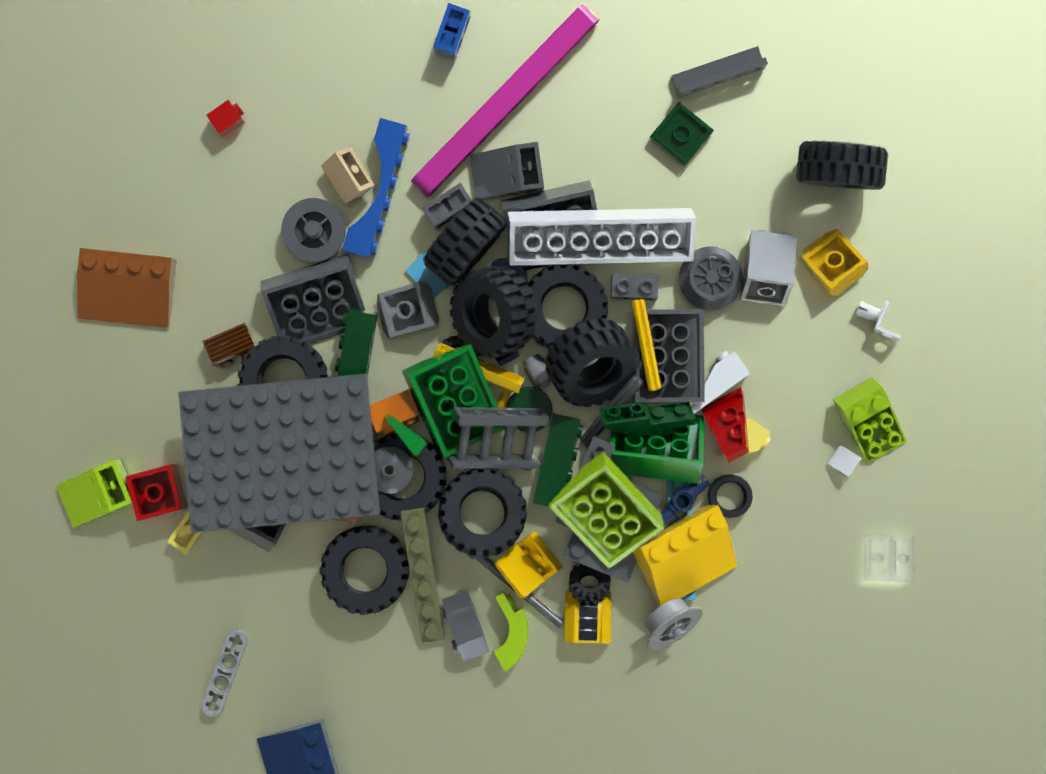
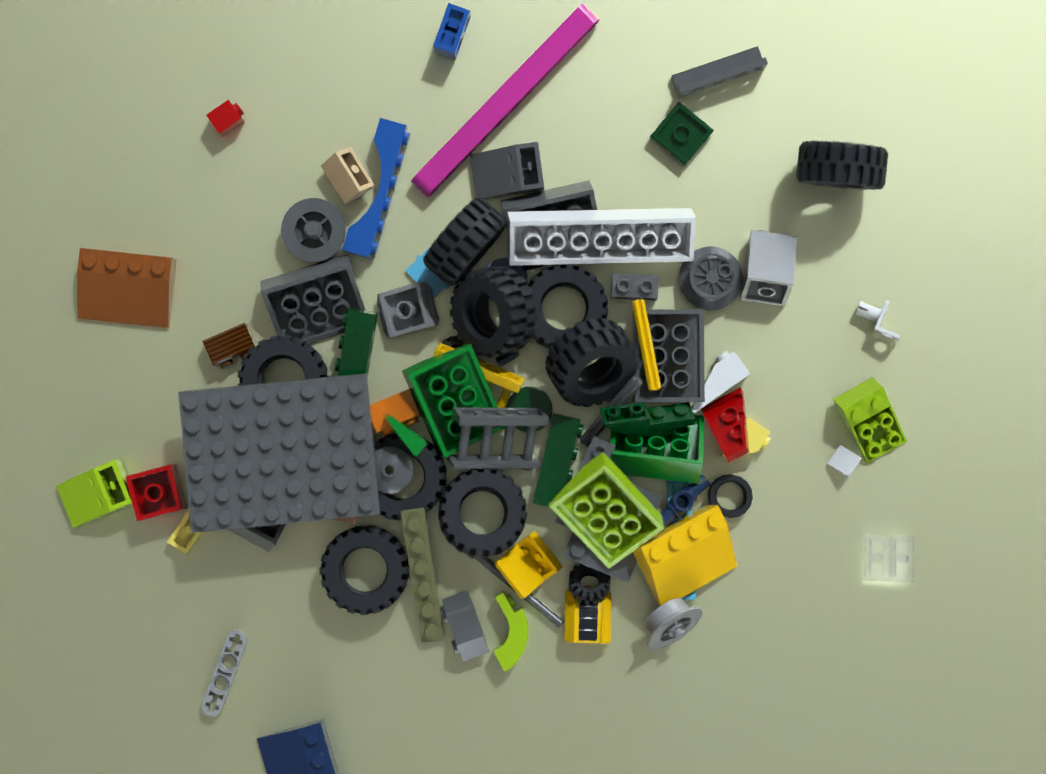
flat silver brick [422,183,472,230] -> none
light grey brick [523,354,552,389] -> none
yellow slope [801,229,869,296] -> none

